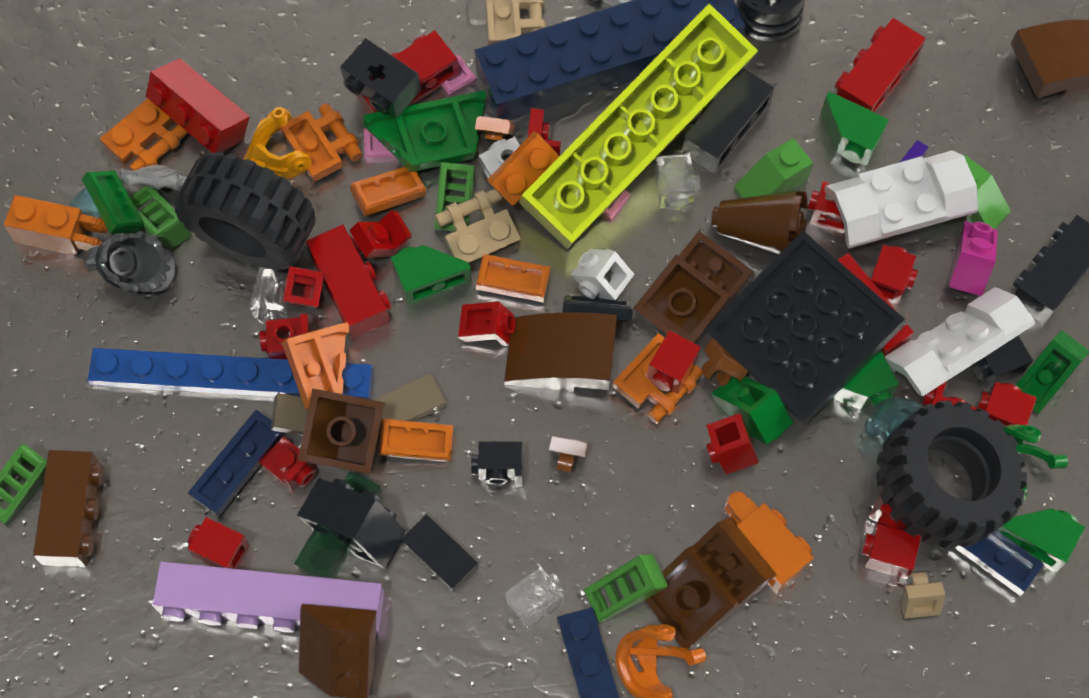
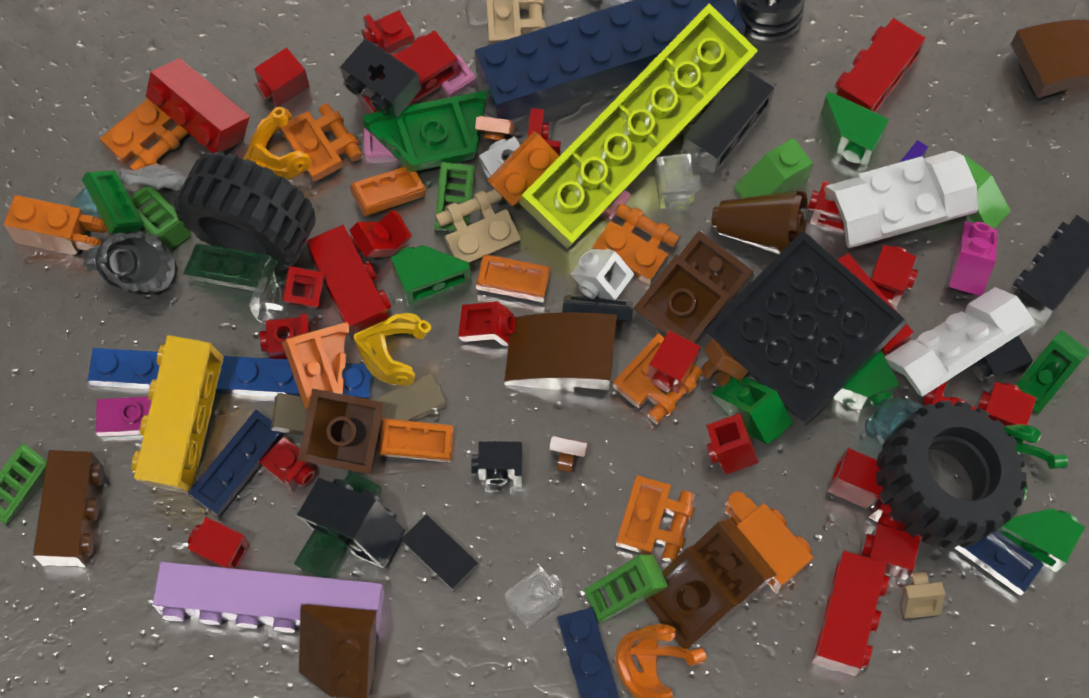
none -> dark pink plate [96,396,152,437]
none -> yellow brick [131,335,224,494]
none -> clear green plate [183,243,278,293]
none -> red brick [254,47,310,107]
none -> yellow helmet [354,313,431,386]
none -> red bracket [361,10,415,53]
none -> orange plate [592,203,681,285]
none -> orange plate [616,475,695,563]
none -> red brick [812,550,890,676]
none -> red brick [827,448,884,509]

